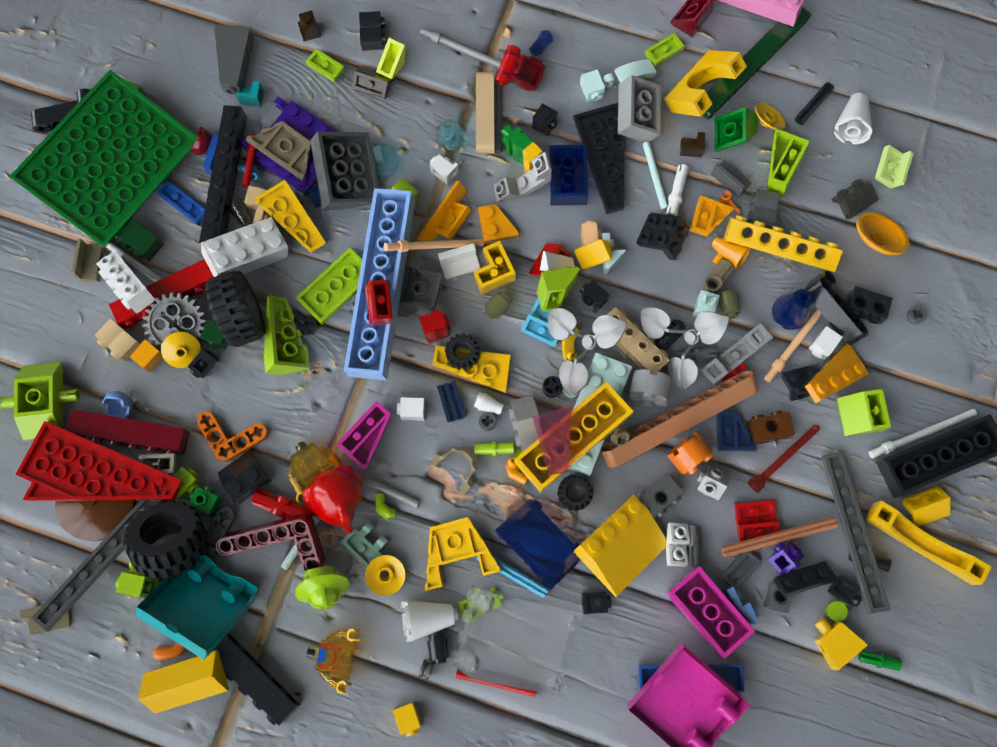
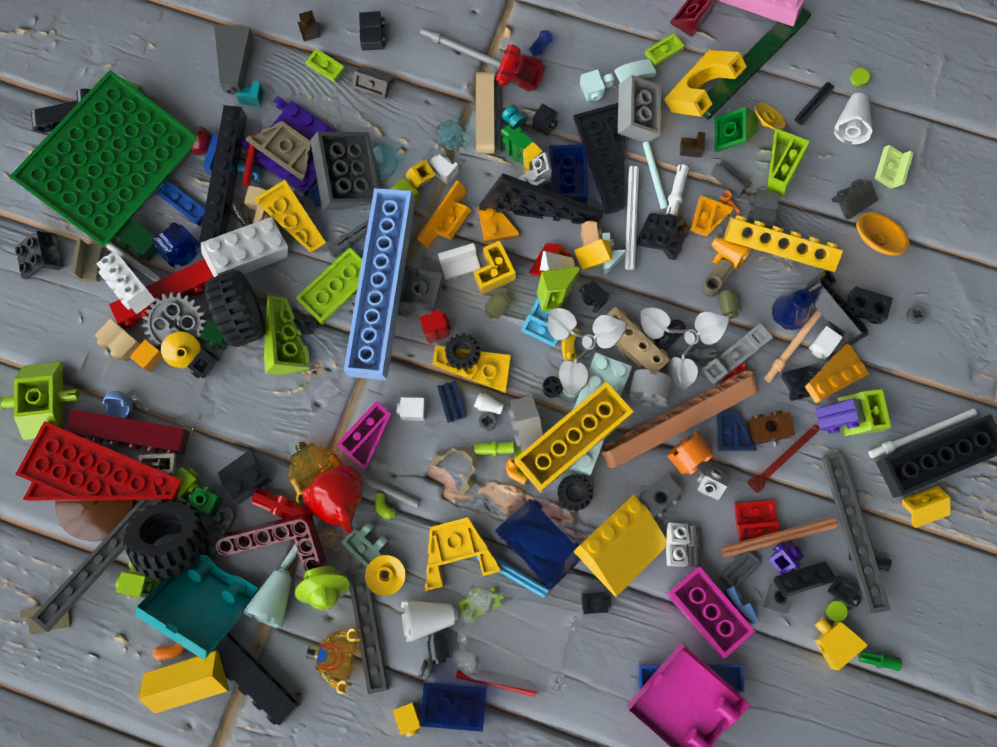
orange beam [197,411,269,462] -> none
red brick [365,280,393,325] -> none
neon yellow slope [376,38,406,79] -> none
light nougat bar [384,239,484,252] -> none
clear pink wing [532,406,572,476] -> none
dark tan plate [610,427,630,446] -> none
light aqua brick [692,290,720,317] -> none
yellow arch [864,501,992,585] -> none
none -> black bracket [15,231,64,279]
none -> clear blue brick [153,222,200,268]
none -> light aqua cone [243,568,292,628]
none -> dark grey pin [327,220,369,257]
none -> dark grey tile [347,568,389,694]
none -> yellow brick [405,159,435,189]
none -> clear blue brick [420,681,487,732]
none -> black wing [479,173,603,225]
none -> teal wheel [501,105,526,129]
none -> white axle [625,166,639,270]
none -> dark purple brick [816,398,865,434]
none -> lime tile [850,68,870,87]

